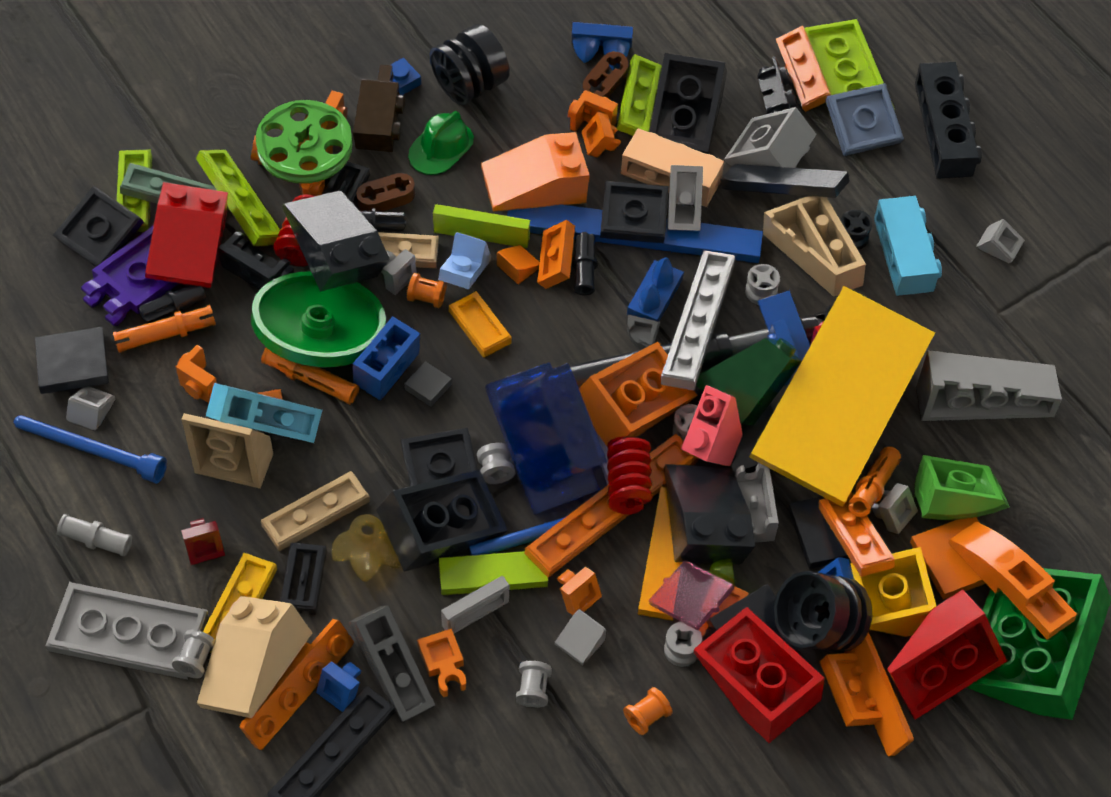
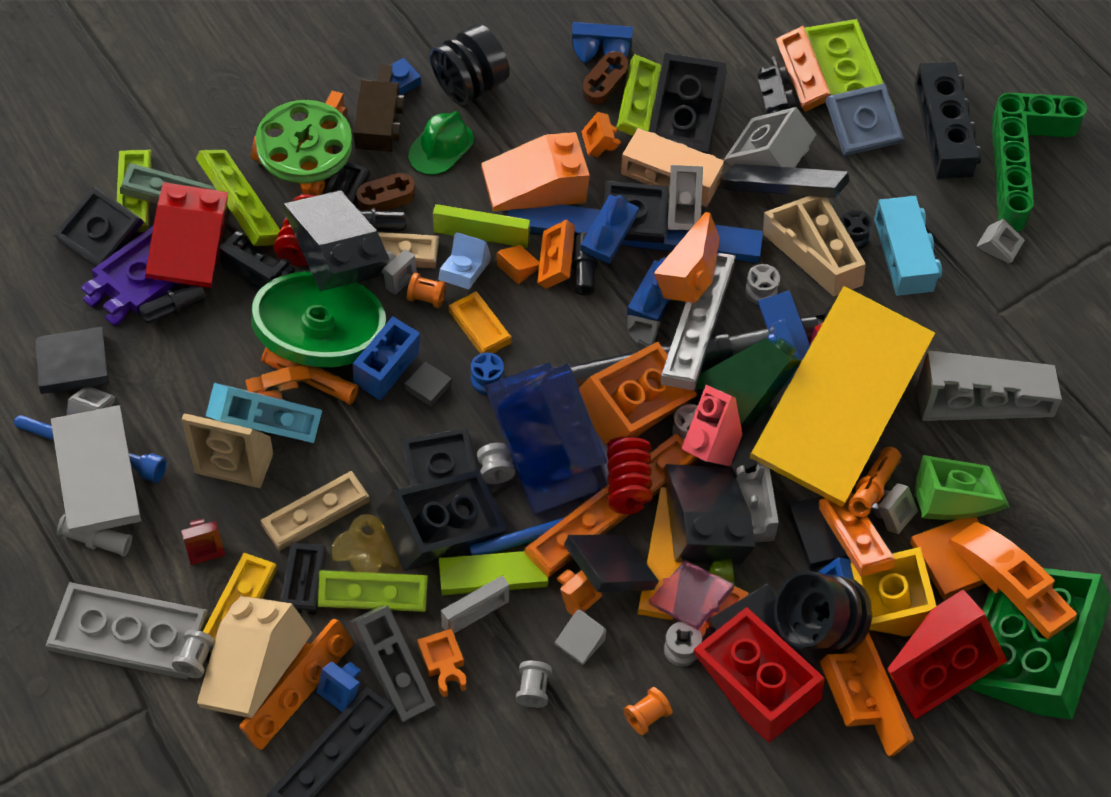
orange pin [113,305,216,353] -> none
orange bracket [176,345,217,403] -> none
orange bracket [568,90,618,132] -> none
none -> light grey tile [51,405,141,536]
none -> orange plate [245,366,310,393]
none -> lime tile [318,570,428,612]
none -> blue wheel [471,352,504,395]
none -> black tile [564,534,659,592]
none -> blue tile [581,195,639,264]
none -> orange slope [654,212,720,303]
none -> green beam [991,93,1087,232]

